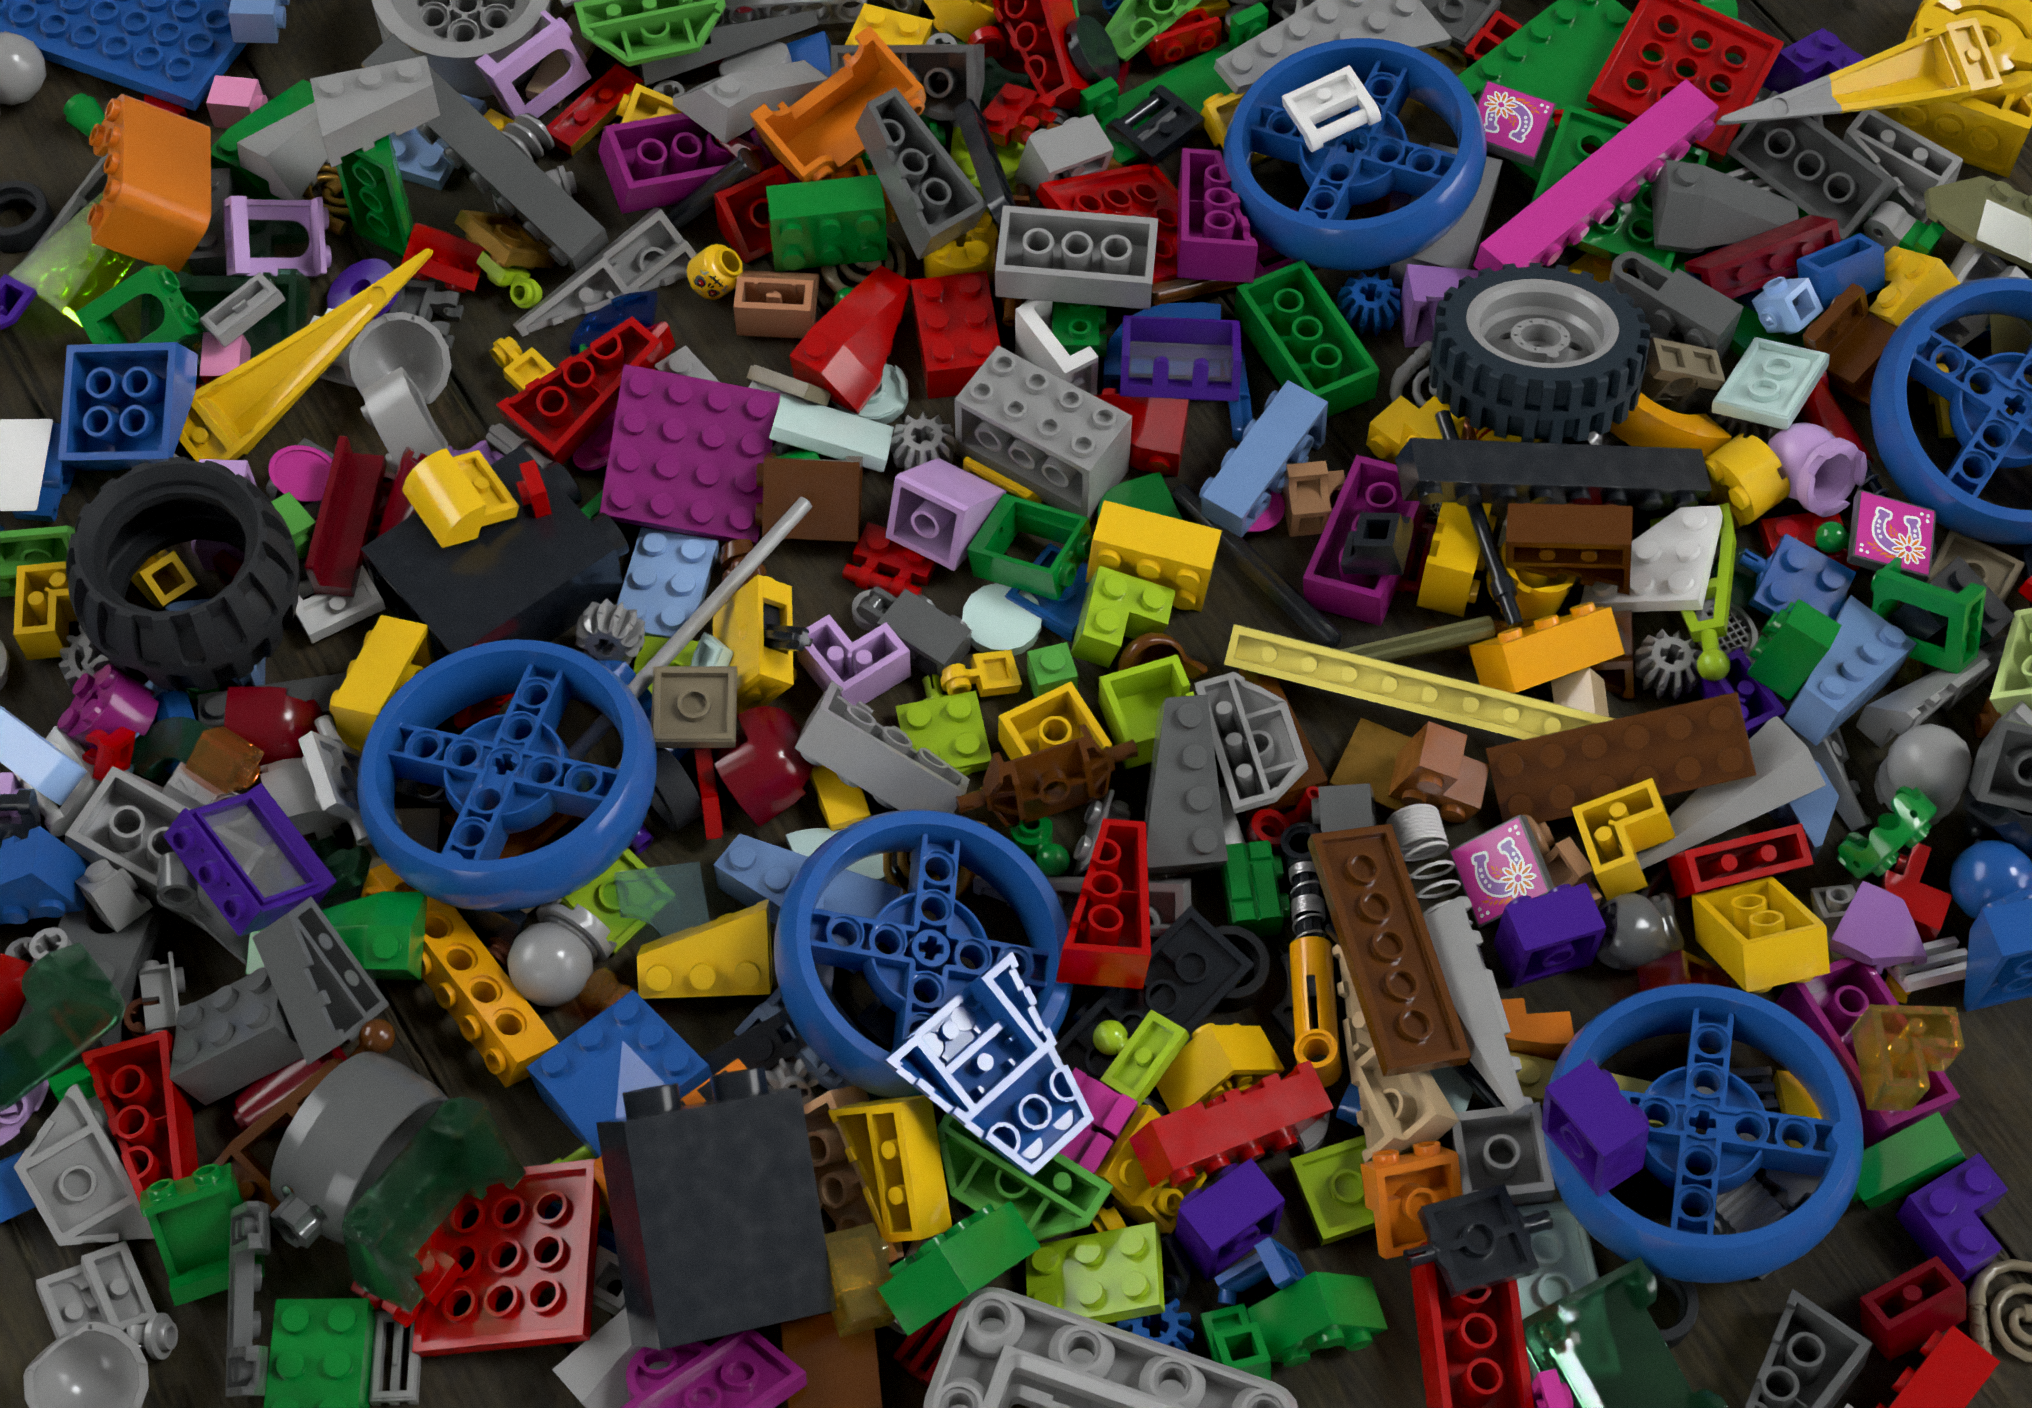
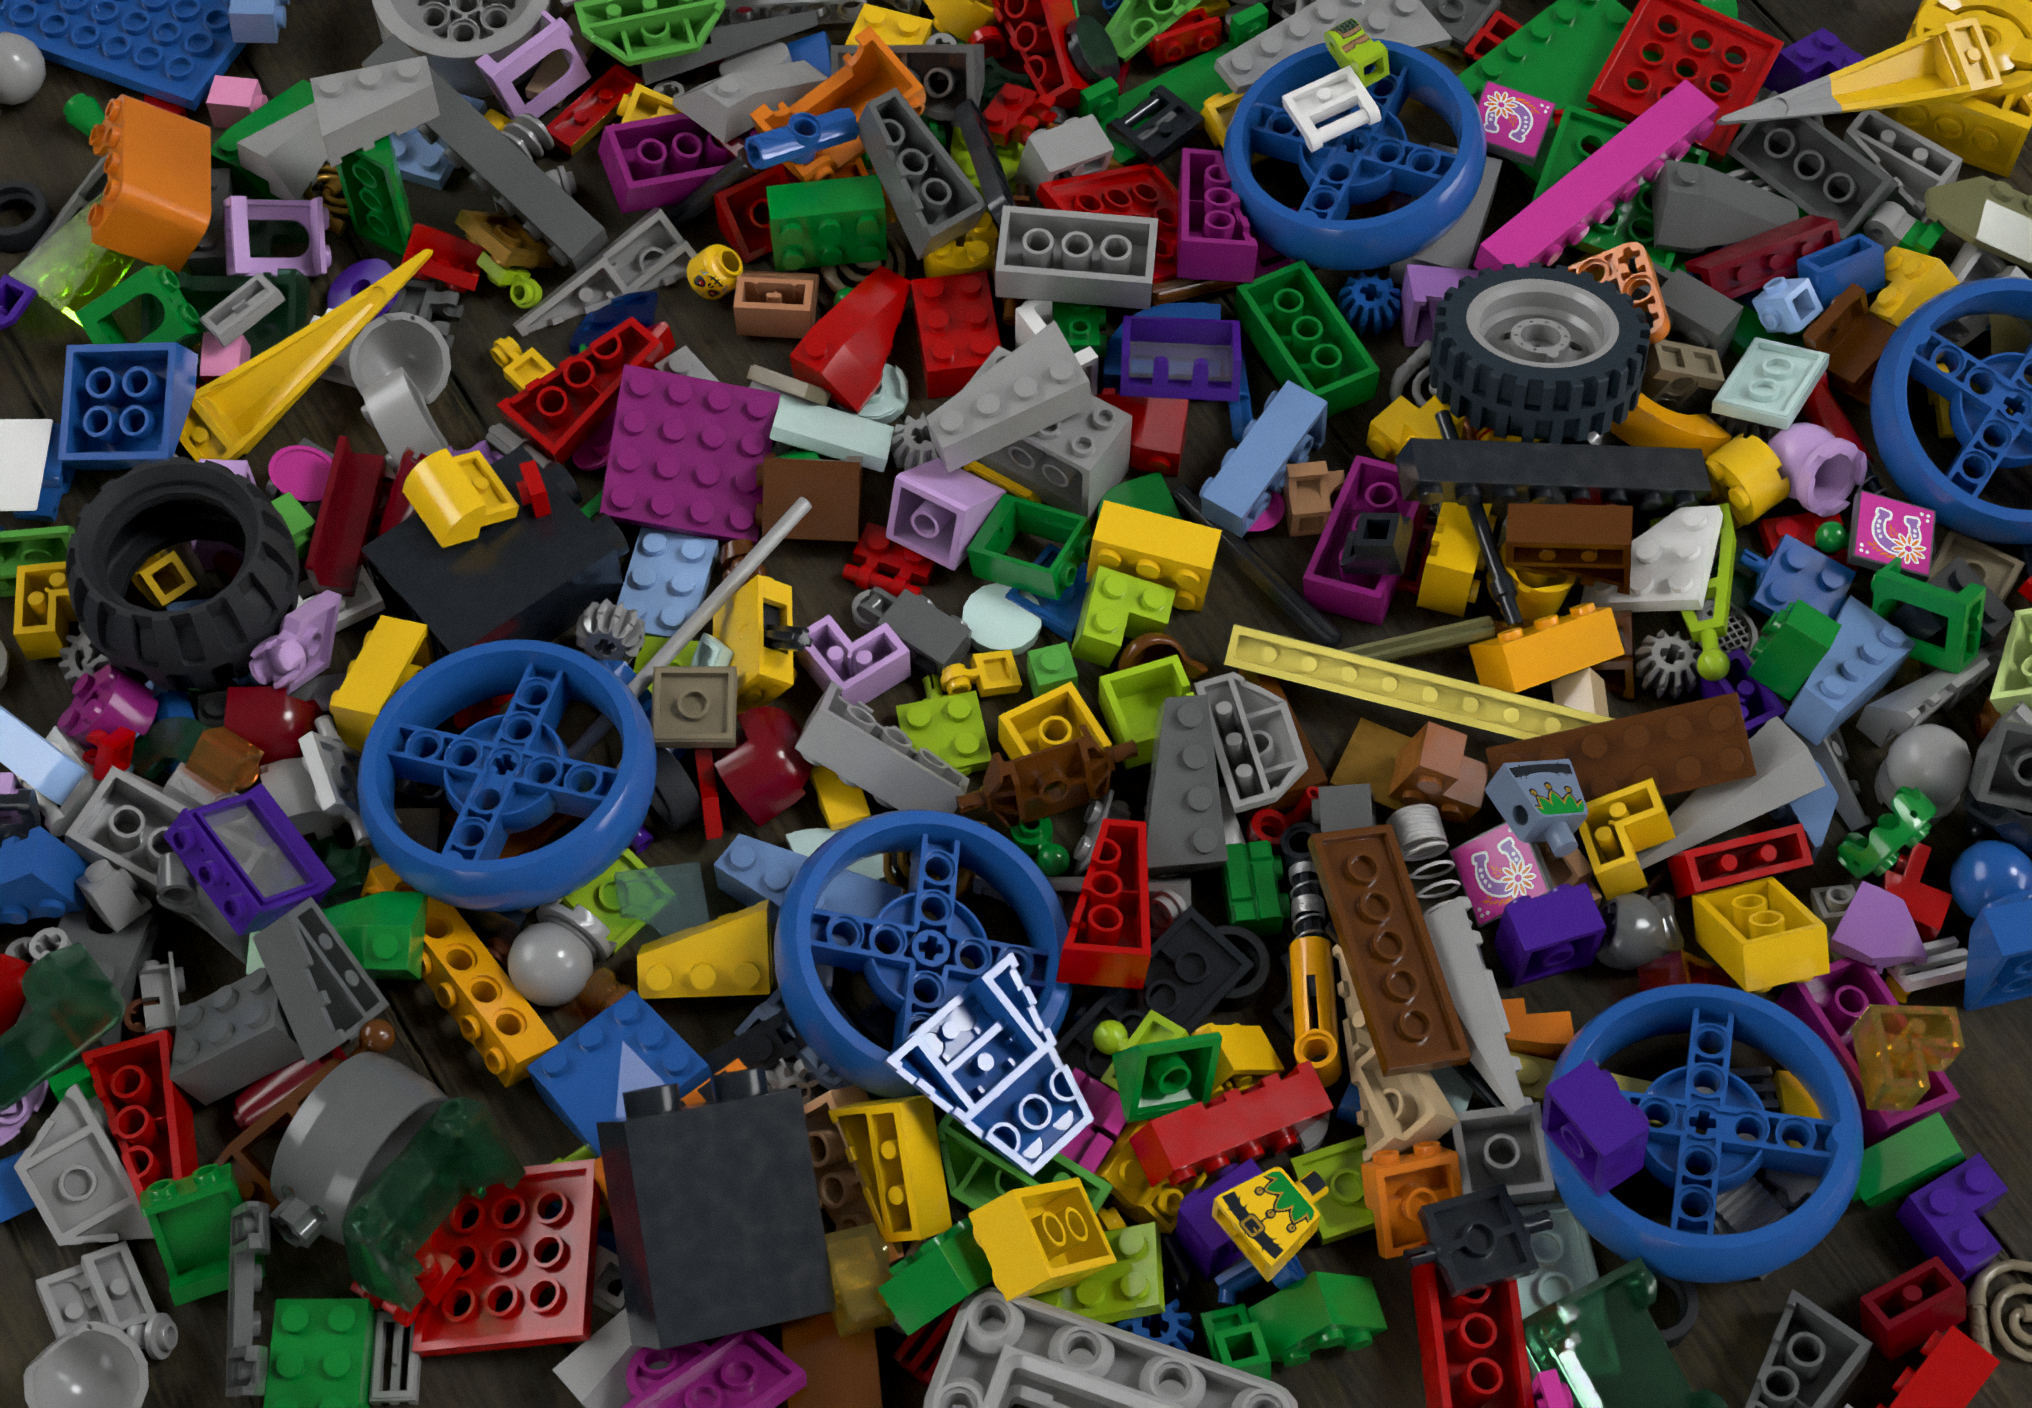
none -> lavender plate [249,590,342,695]
none -> blue piece [744,107,859,170]
none -> light grey wedge [926,320,1093,473]
none -> yellow brick [968,1177,1117,1302]
none -> green slope [1112,1032,1222,1123]
none -> plate [1149,889,1187,931]
none -> yellow torso [1212,1167,1329,1282]
none -> lime leg [1324,18,1390,88]
none -> sand blue torso [1485,759,1588,857]
none -> orange beam [1568,242,1670,344]

